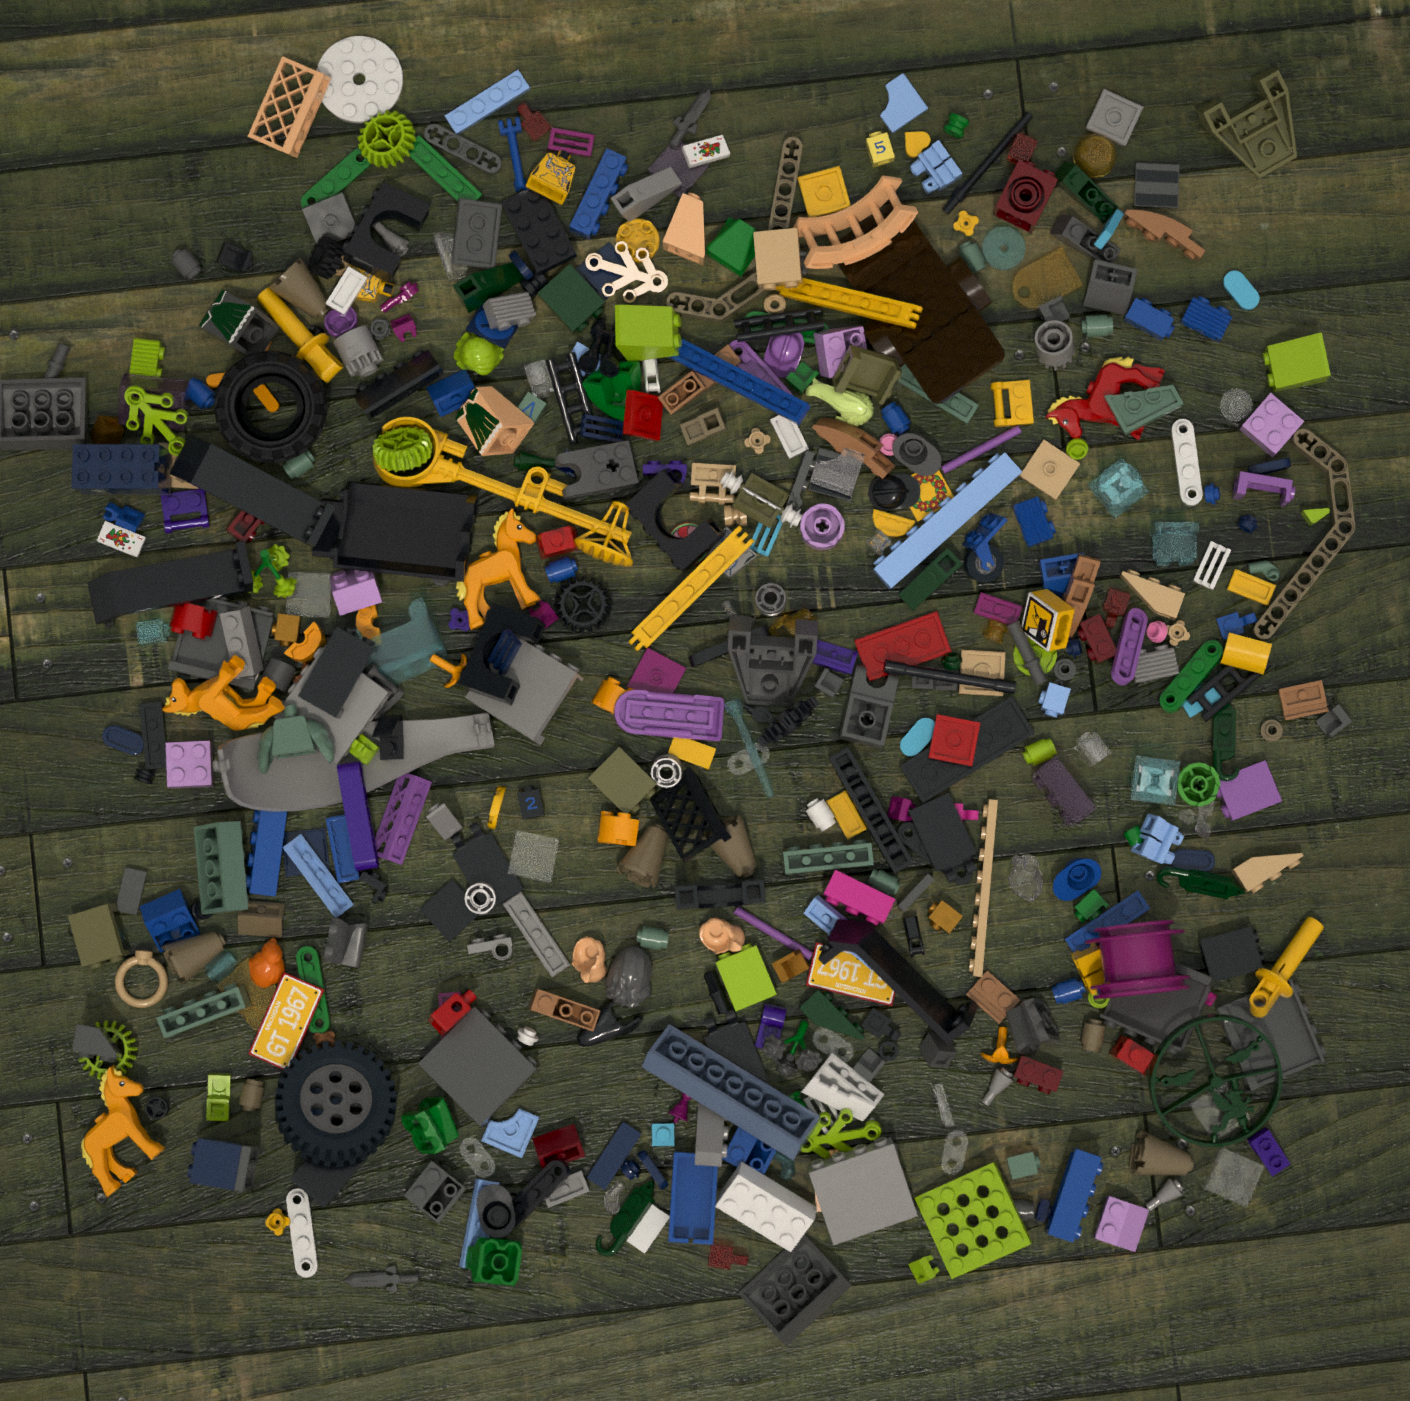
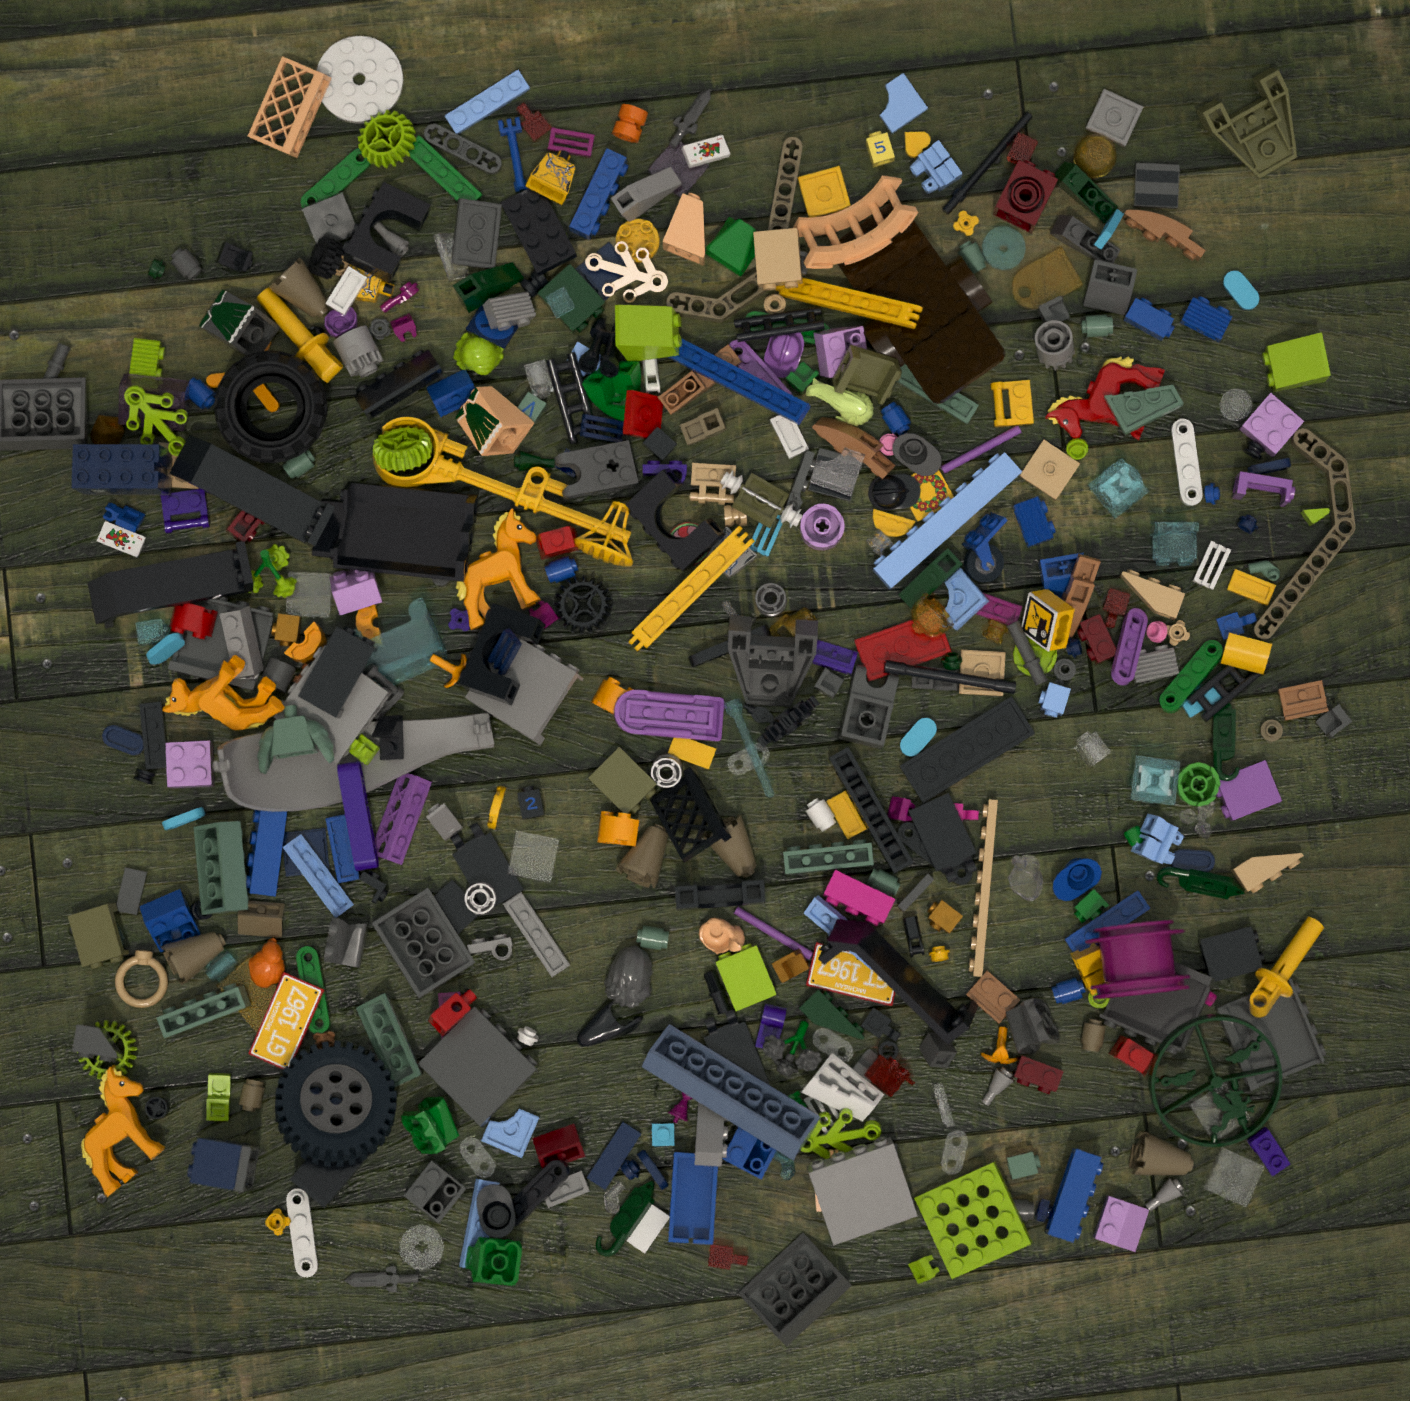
dark blue tile [509,250,534,280] -> none
medium nougat slope [528,988,600,1031] -> none
light nougat hair [571,936,608,983] -> none
magenta plate [627,648,686,693] -> none
white brick [715,1162,817,1252] -> none
tan plate [744,428,770,454] -> none
red plate [928,714,980,767] -> none
green wheel [943,113,970,139] -> none
lime brick [1022,738,1057,767] -> none
clear purple brick [1032,756,1097,827] -> none
none -> medium azure tile [146,633,185,664]
none -> dark green plate [147,259,165,280]
none -> medium azure tile [162,807,206,831]
none -> sand green slope [356,993,423,1087]
none -> dark grey slope [372,888,475,999]
none -> clear plate [399,1225,444,1270]
none -> clear light blue slope [545,287,575,319]
none -> orange wheel [612,104,648,143]
none -> black panel [642,427,677,462]
none -> clear red bracket [864,1054,915,1097]
none -> clear yellow cylinder [911,593,954,637]
none -> yellow plate [929,946,950,962]
none -> light blue tile [942,568,989,630]
none -> black bush [1243,441,1265,460]

